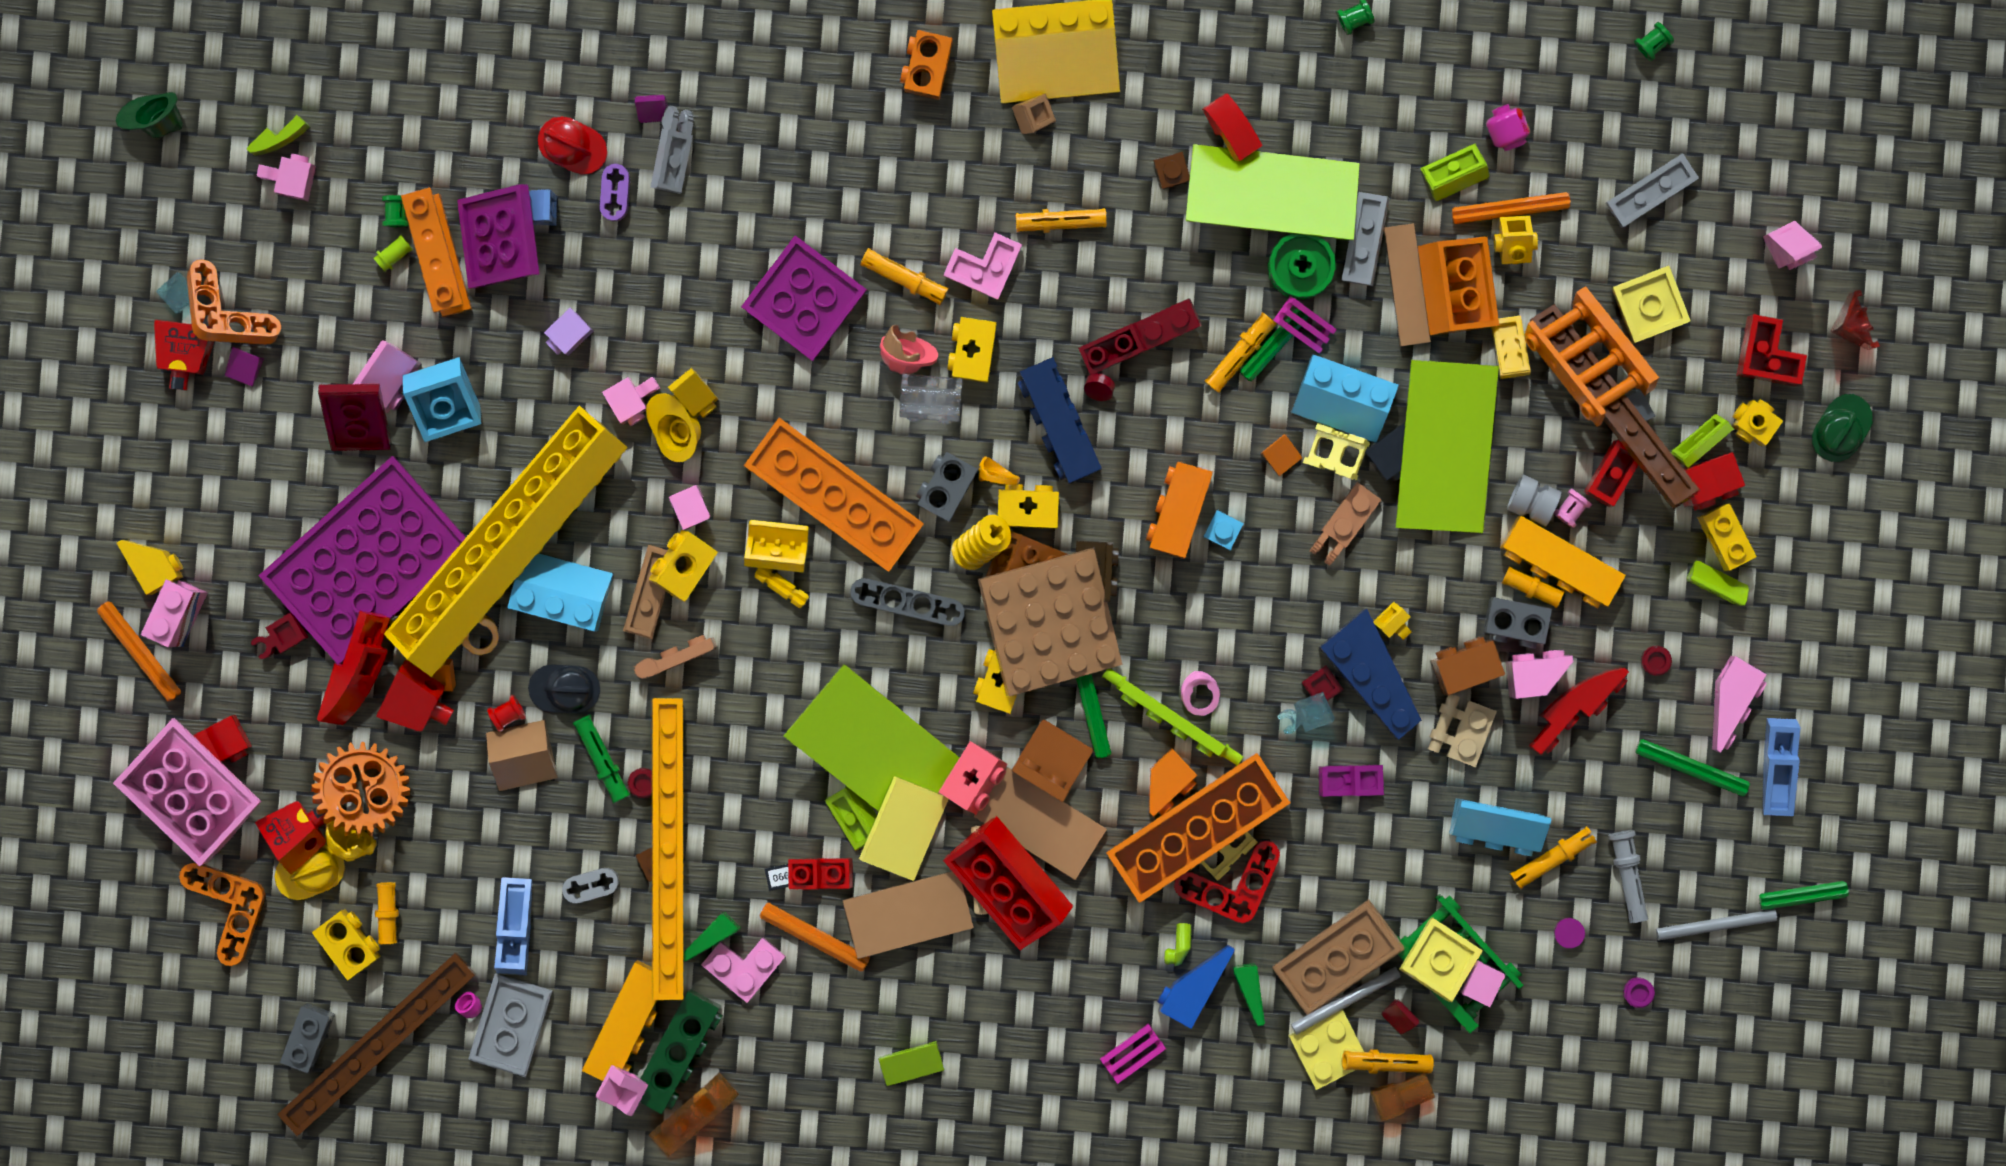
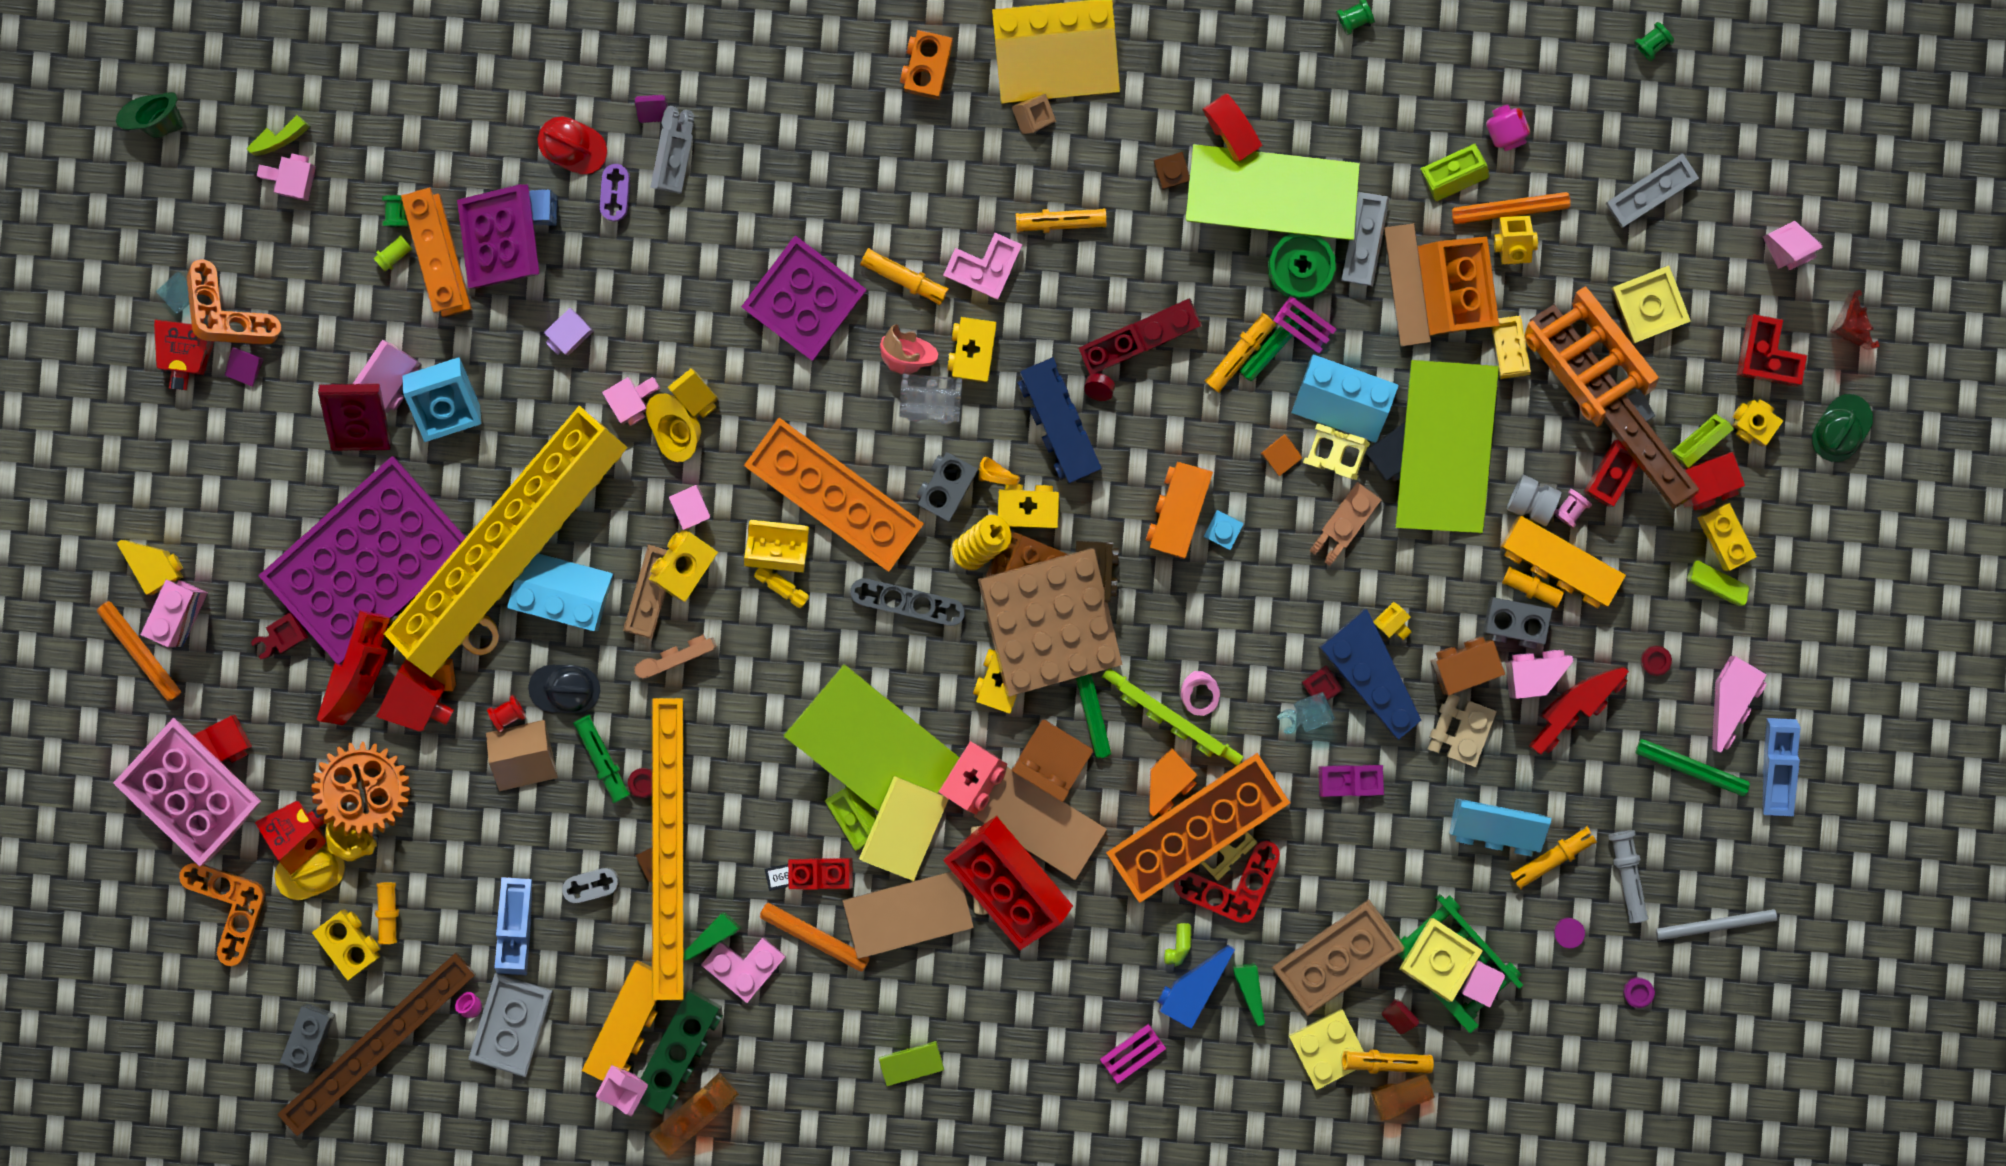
light grey bar [1291,967,1401,1035] -> none
green axle [1759,881,1849,910] -> none

